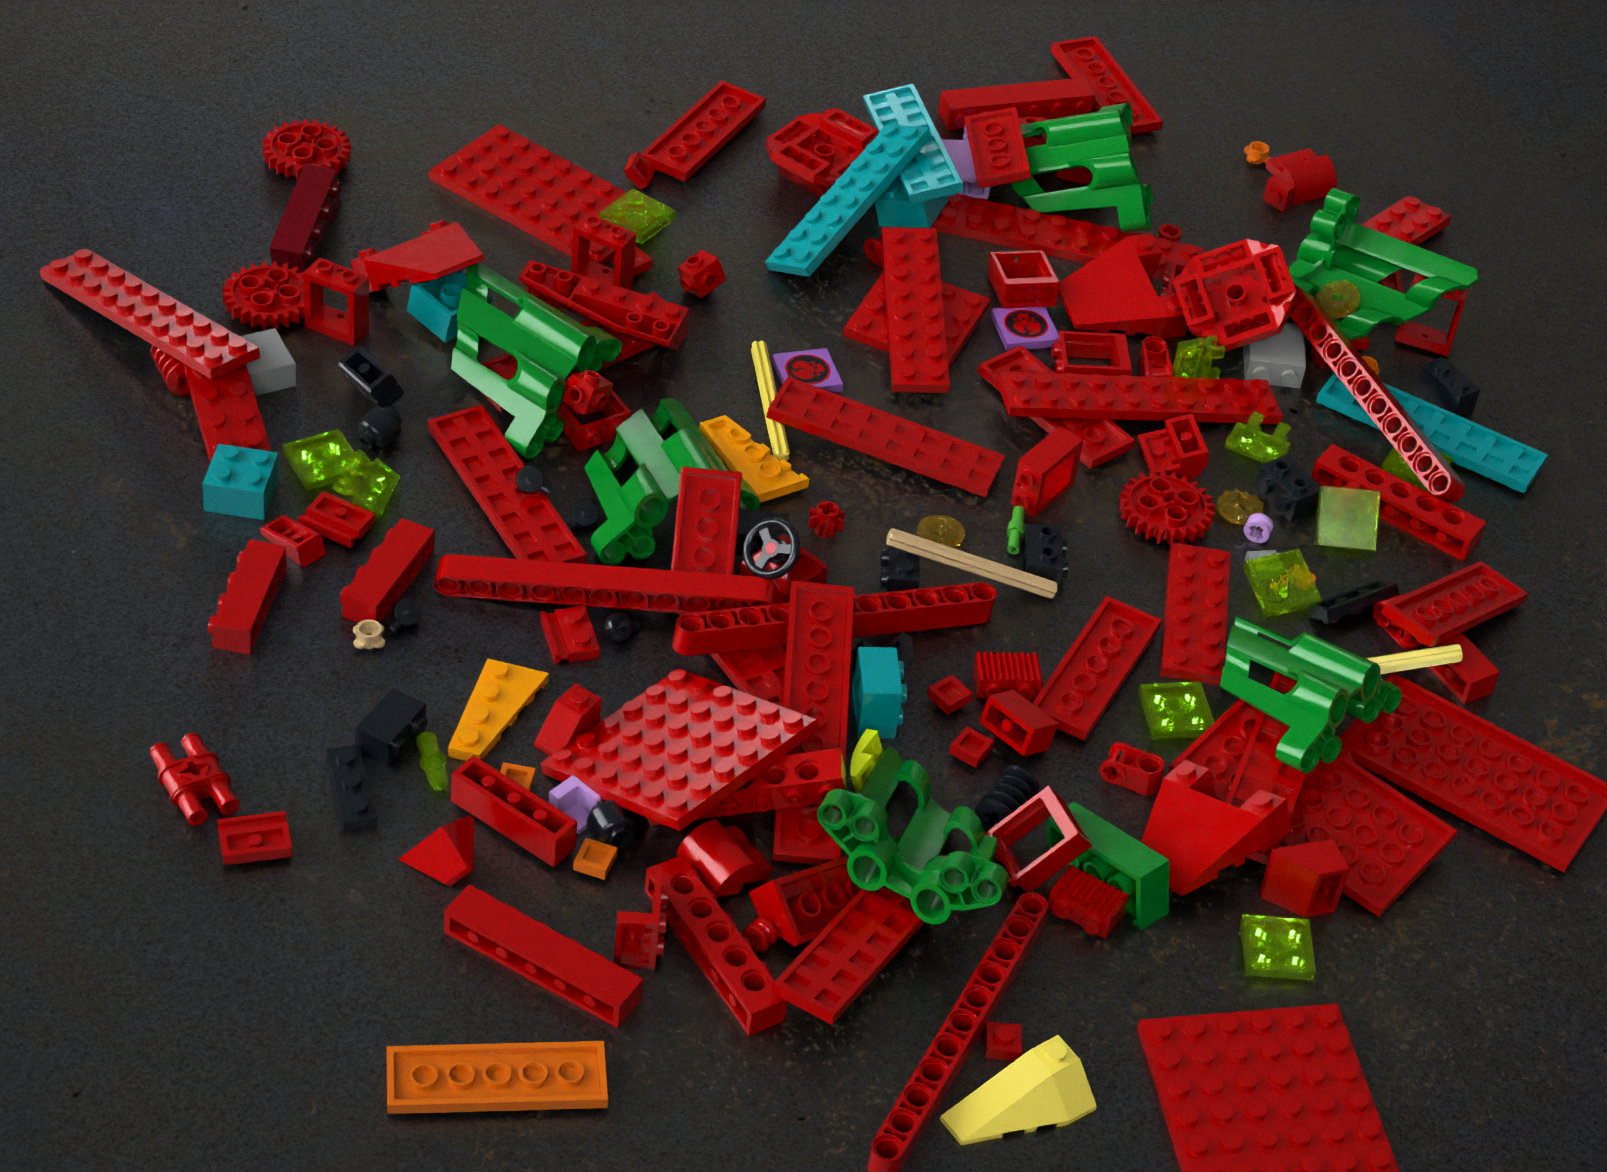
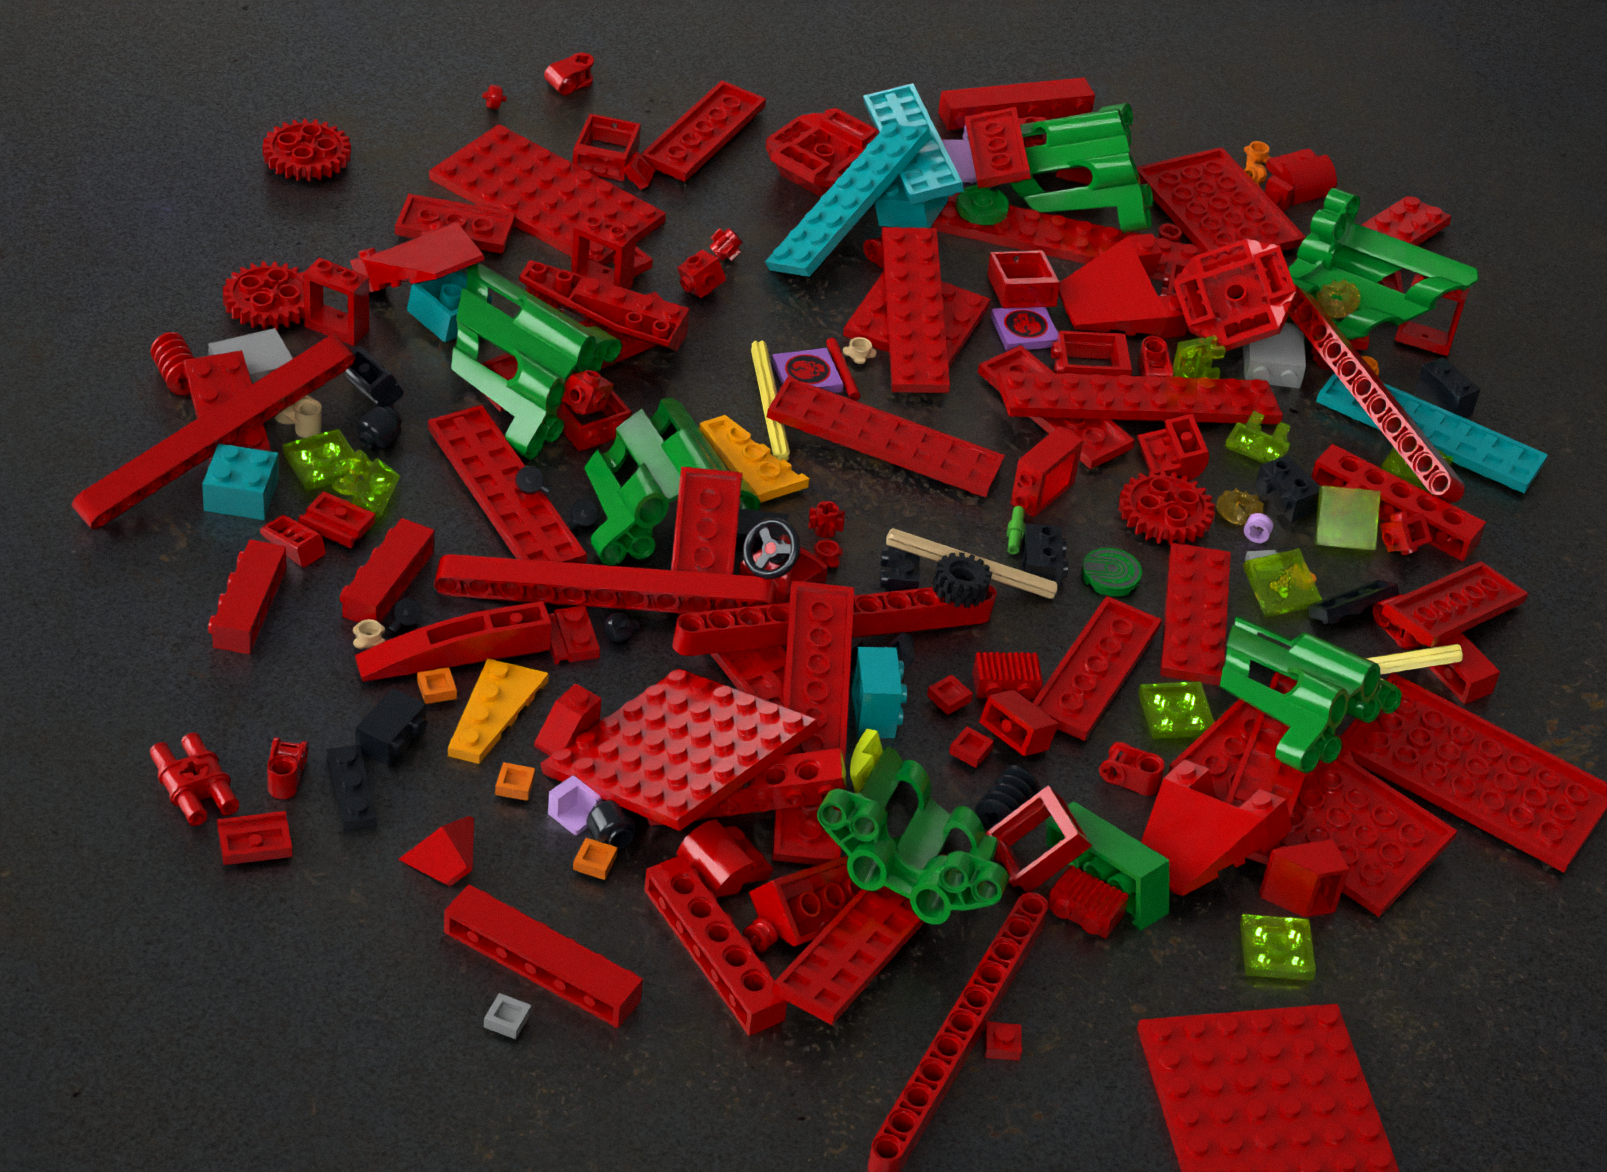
red plate [39,249,260,380] -> none
dark red wedge [269,163,342,272] -> none
orange plate [386,1041,608,1114] -> none
clear neon green axle [416,732,449,791] -> none
red brick [451,755,577,867] -> none
clear neon green plate [599,188,676,244] -> none
red bracket [613,872,668,970] -> none
clear yellow gear [917,515,965,548] -> none
light yellow wedge [940,1035,1097,1145] -> none
red plate [1050,36,1163,135] -> none
none -> red beam [71,334,356,530]
none -> red piece [267,737,309,799]
none -> tan beam [274,395,322,438]
none -> red wedge [355,601,552,682]
none -> red plate [395,194,516,254]
none -> orange plate [417,667,457,704]
none -> red piece [482,85,507,109]
none -> light grey plate [483,993,532,1039]
none -> red piece [544,52,594,96]
none -> red window [573,113,641,181]
none -> red gear [709,228,743,261]
none -> red plate [813,539,843,568]
none -> red bar [826,338,860,401]
none -> tan plate [843,337,877,364]
none -> black tyre [932,552,992,608]
none -> green tile [955,185,1010,225]
none -> tile [1081,548,1142,597]
none -> red plate [1137,147,1306,253]
none -> orange plate [1244,159,1267,187]
none -> red brick [1380,510,1432,555]

